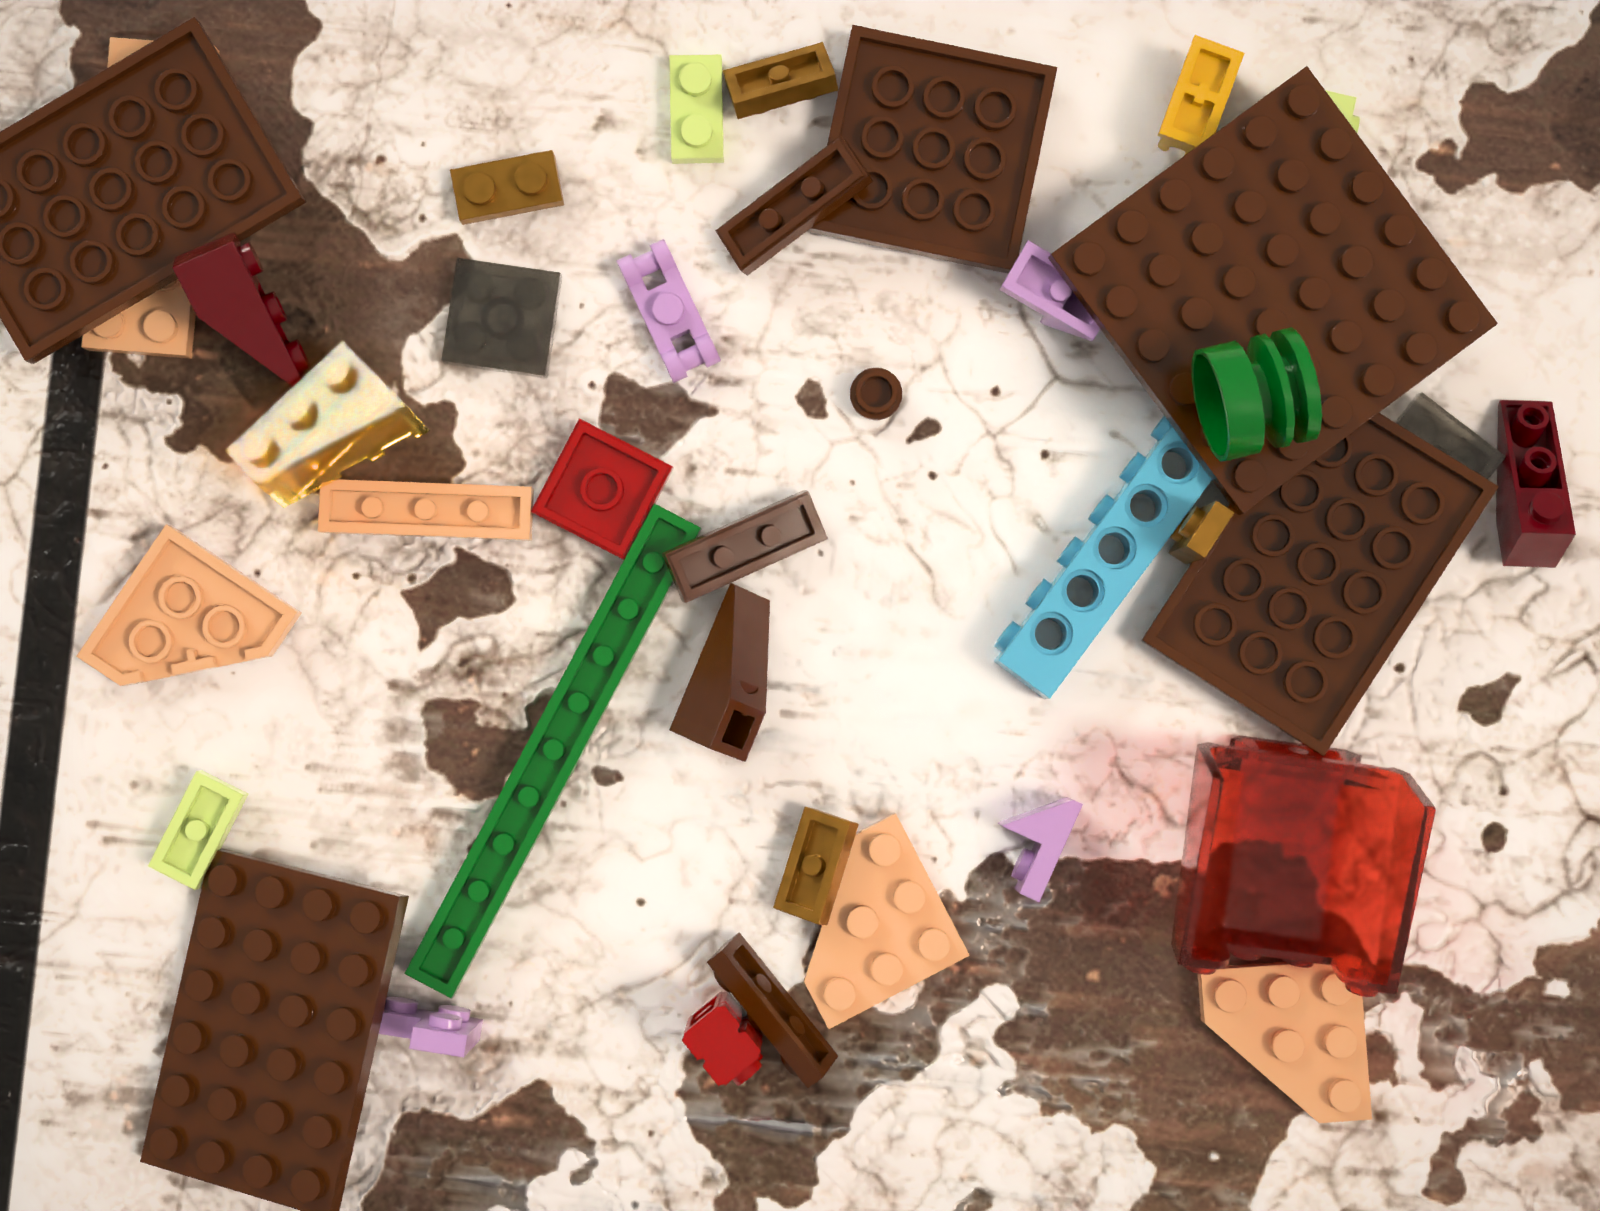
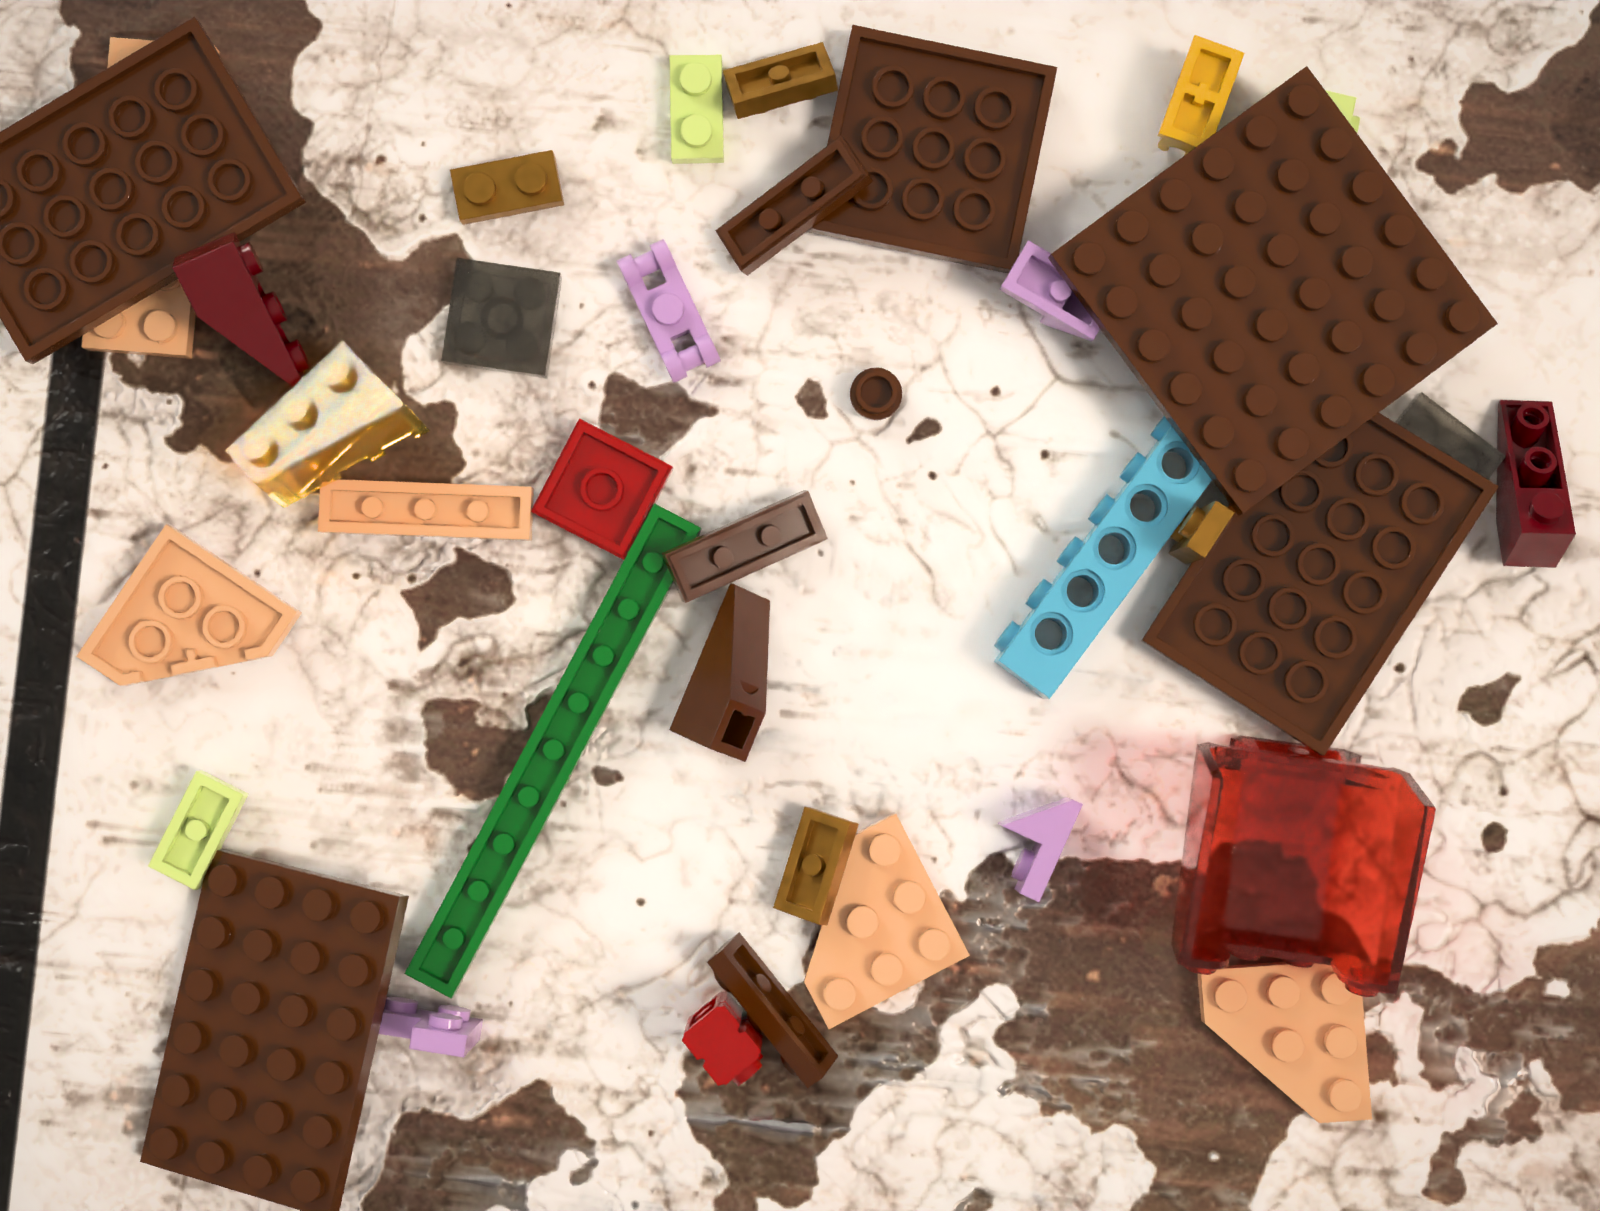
green wheel [1191,327,1322,461] -> none

